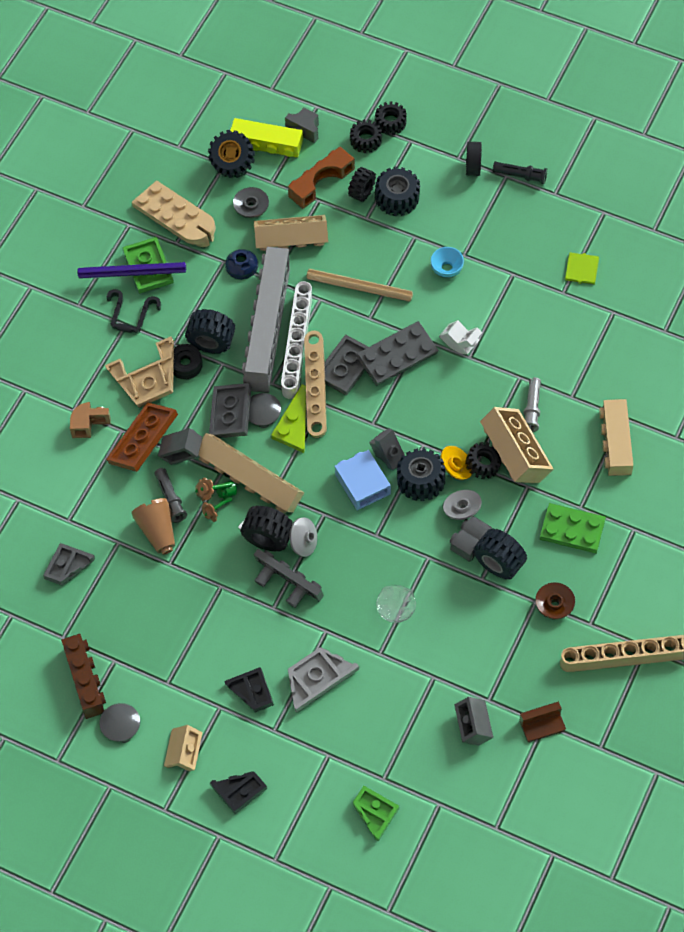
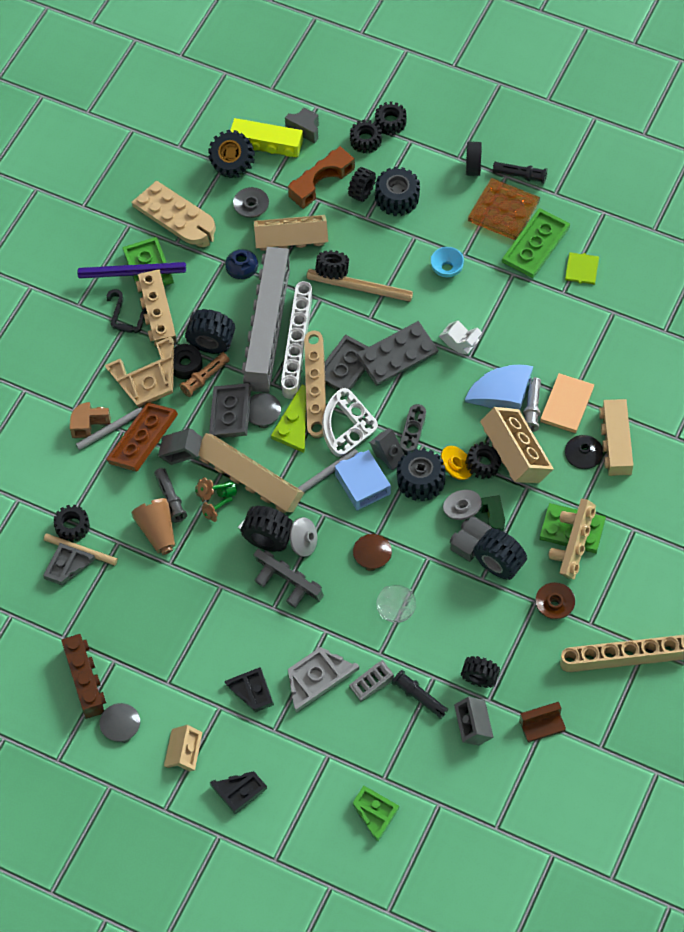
none -> tan bar [44,533,118,566]
none -> black tyre [54,505,90,542]
none -> light grey bar [76,407,142,450]
none -> tan brick [136,269,177,347]
none -> medium nougat pin [179,352,230,397]
none -> light grey bar [298,449,358,492]
none -> black tyre [315,250,349,280]
none -> white beam [322,388,378,457]
none -> light grey slope [349,660,394,702]
none -> reddish brown dish [353,534,392,571]
none -> black pin [392,670,448,719]
none -> dark grey beam [400,404,426,455]
none -> black tyre [461,656,500,688]
none -> light blue brick [465,365,533,410]
none -> clear orange plate [468,178,540,240]
none -> dark green leg [481,495,505,532]
none -> bright green plate [502,208,570,278]
none -> light nougat tile [540,373,594,433]
none -> tan plate [549,499,596,580]
none -> black dish [565,435,603,469]

